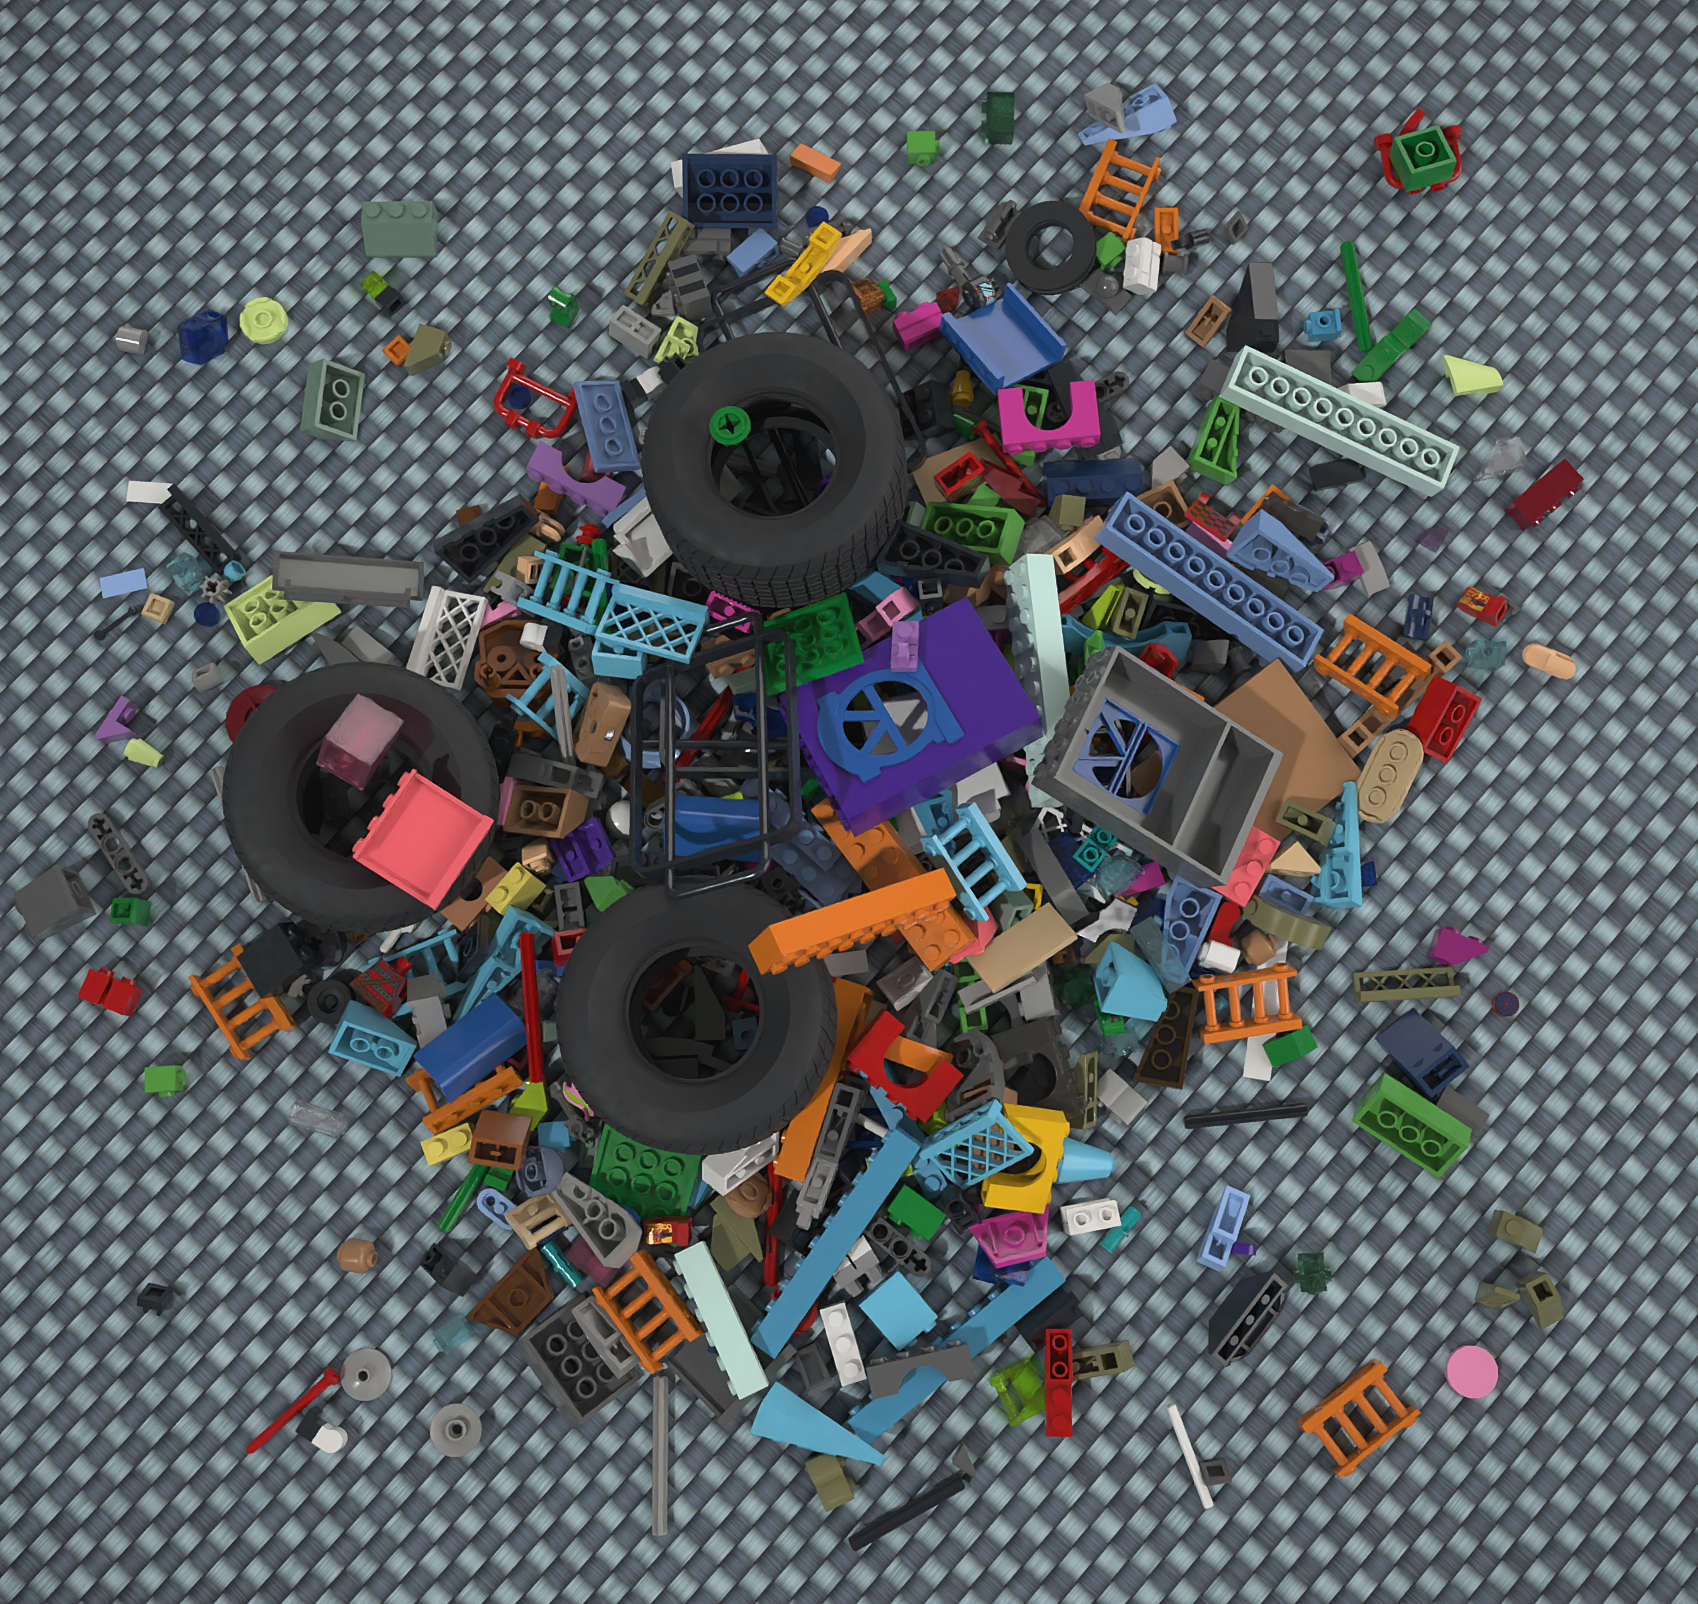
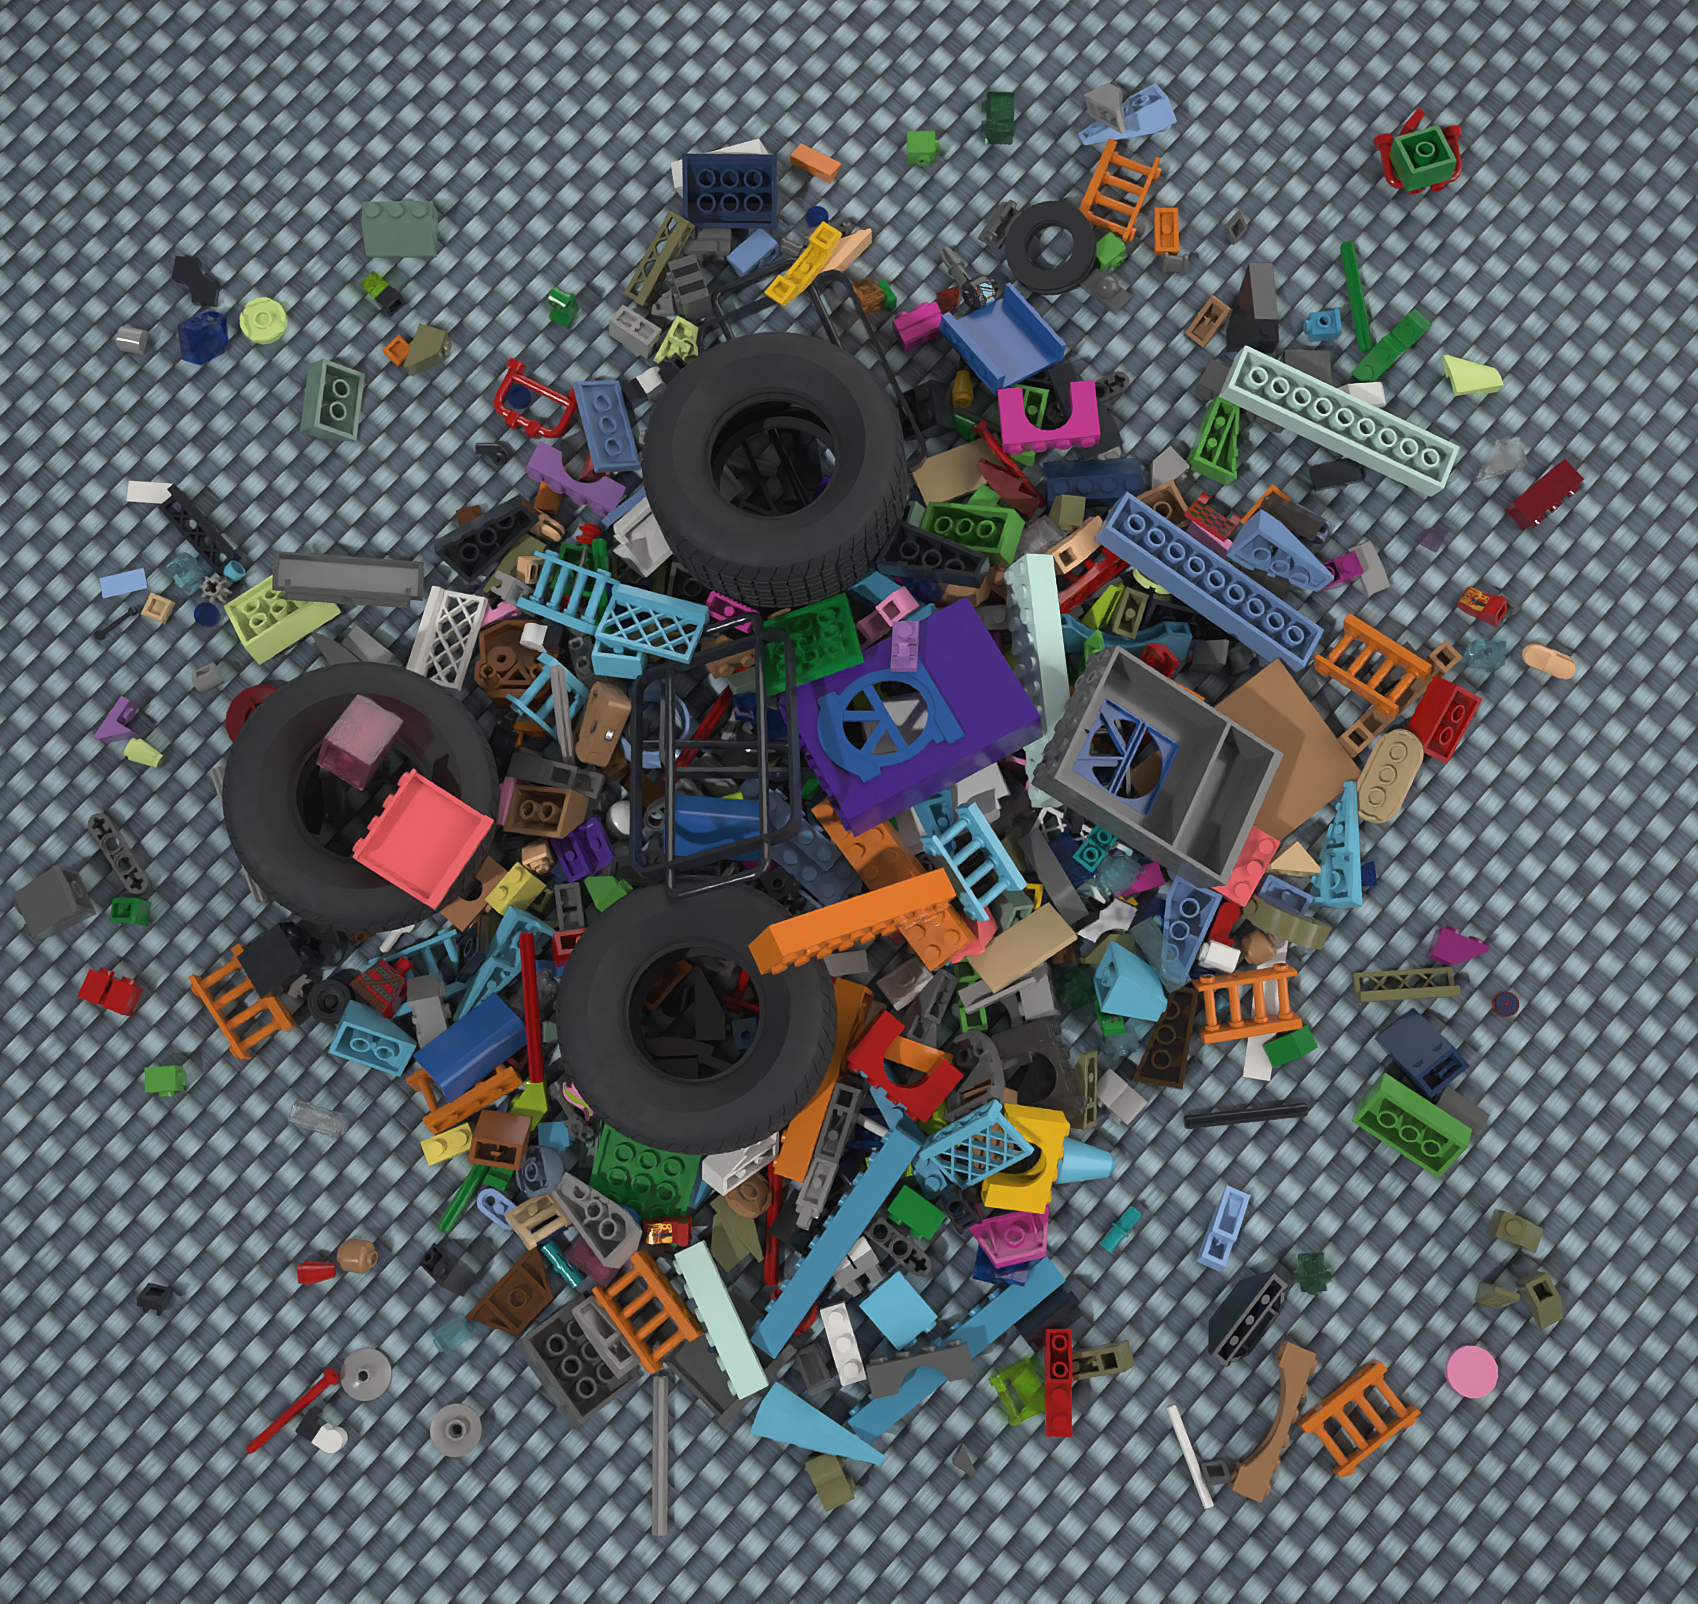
green gear [709,406,751,447] -> none
black axle [848,1475,965,1551] -> none
black leg [918,577,943,619] -> none
red torso [933,451,985,503] -> none
white panel [1059,1197,1121,1235] -> none
white brick [1123,237,1161,295] -> none
black bar [1171,229,1210,251] -> none
dark purple tile [1230,1242,1257,1256] -> none
olive slope [1275,799,1337,847] -> none
dark blue hips [1402,594,1434,641] -> none
none -> black tile [172,256,221,307]
none -> red cone [297,1260,336,1286]
none -> black arm [475,443,507,465]
none -> medium nougat arch [1227,1339,1317,1503]

